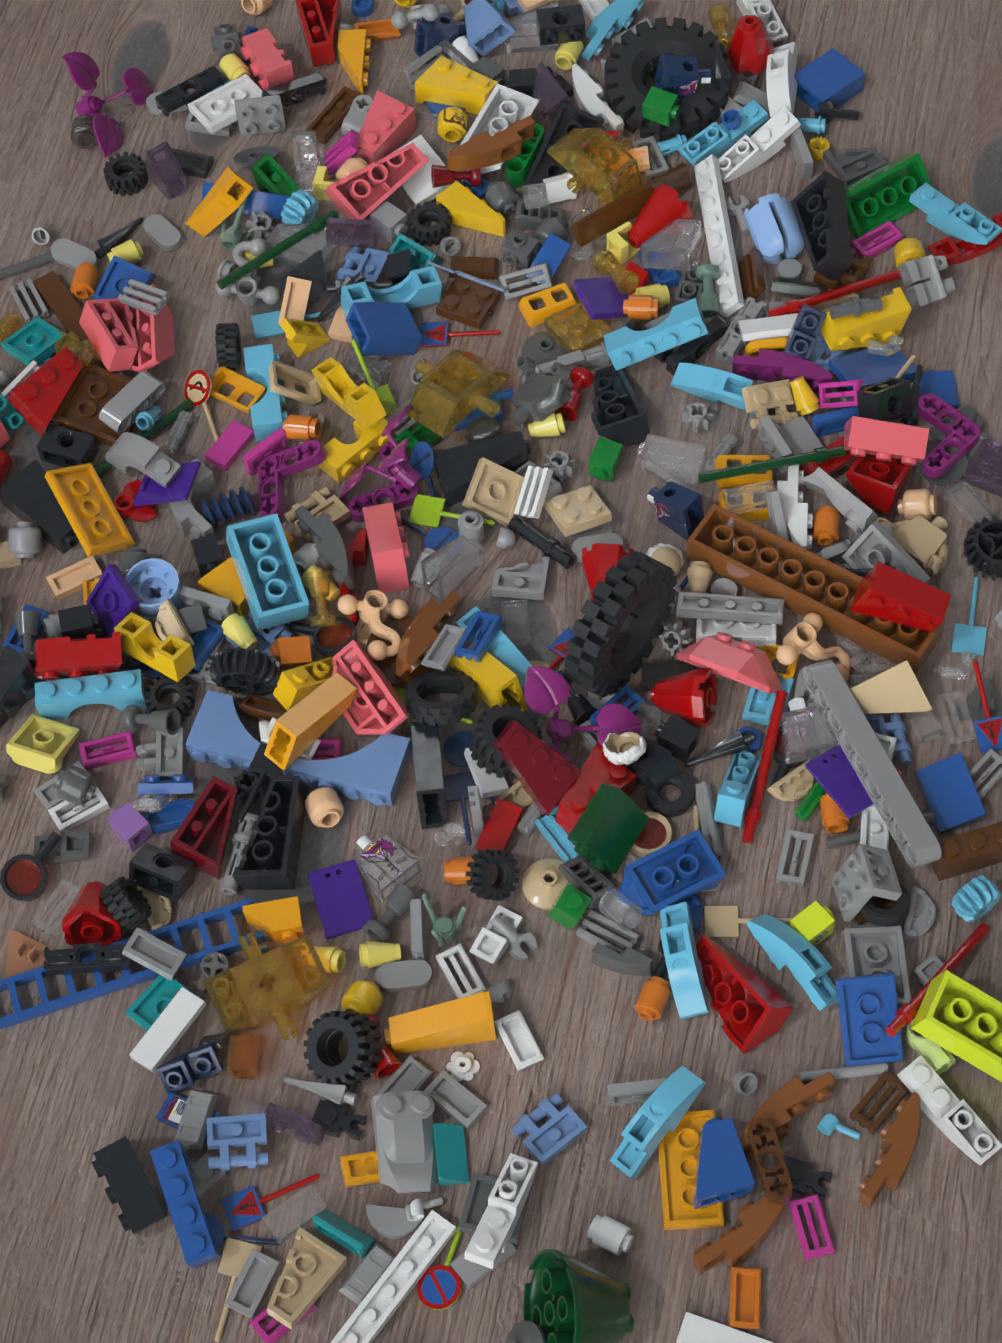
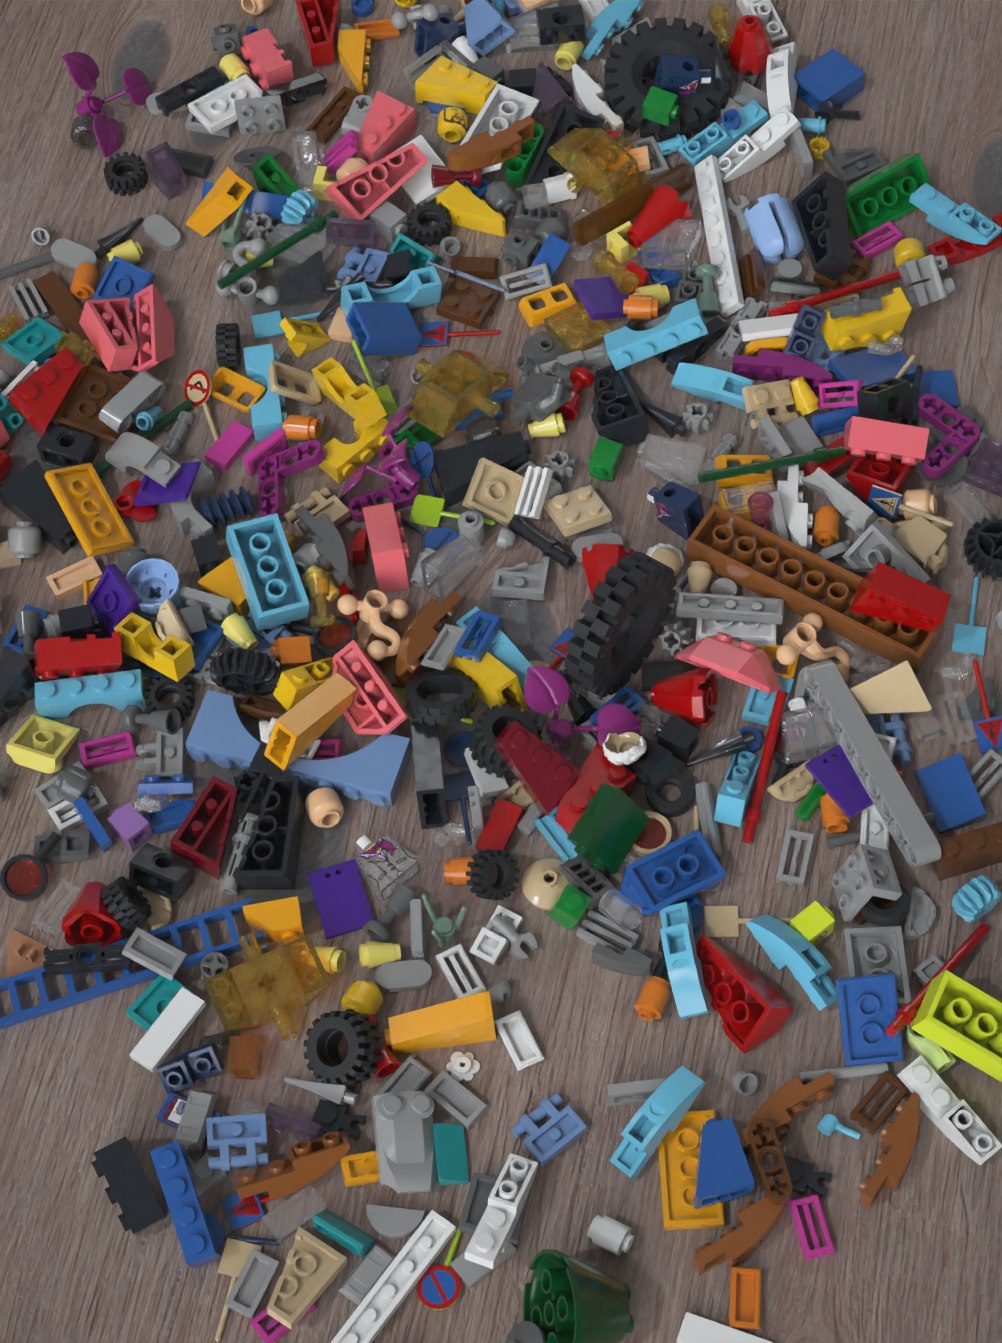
light grey tile [117,279,170,316] -> none
light nougat tile [278,276,312,325] -> none
white hand [405,1197,444,1221] -> none
none -> blue tile [73,796,113,853]
none -> dark orange slope [232,1131,350,1201]
none -> black piece [637,397,688,438]
none -> clear pink piece [748,492,773,532]
none -> piece [866,485,954,527]

